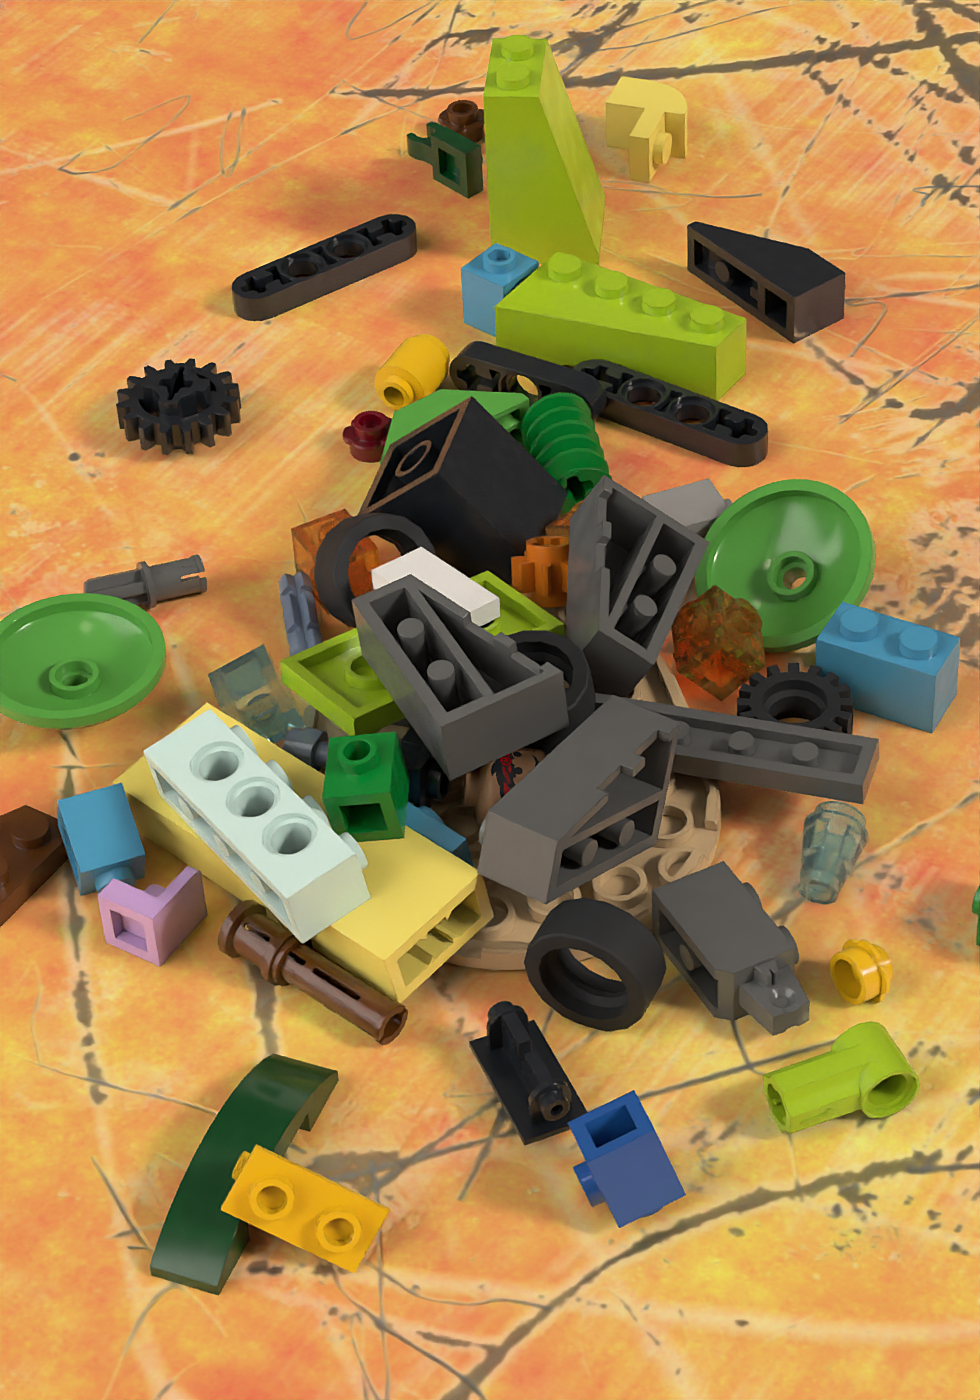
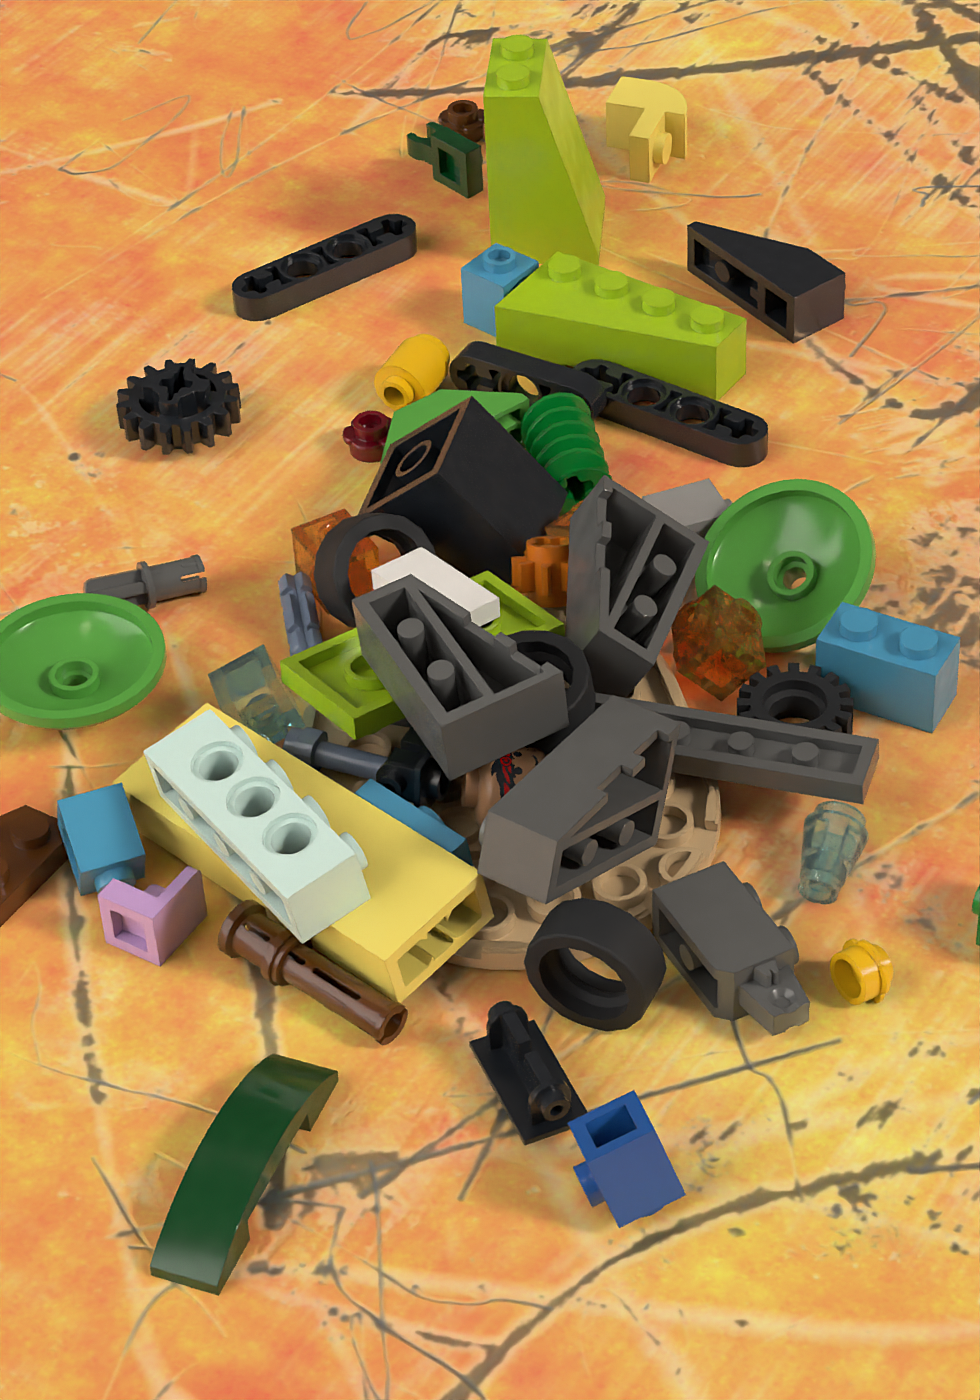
yellow hinge [221,1144,390,1273] -> none
green brick [322,731,410,842] -> none
lime piece [763,1021,920,1134] -> none

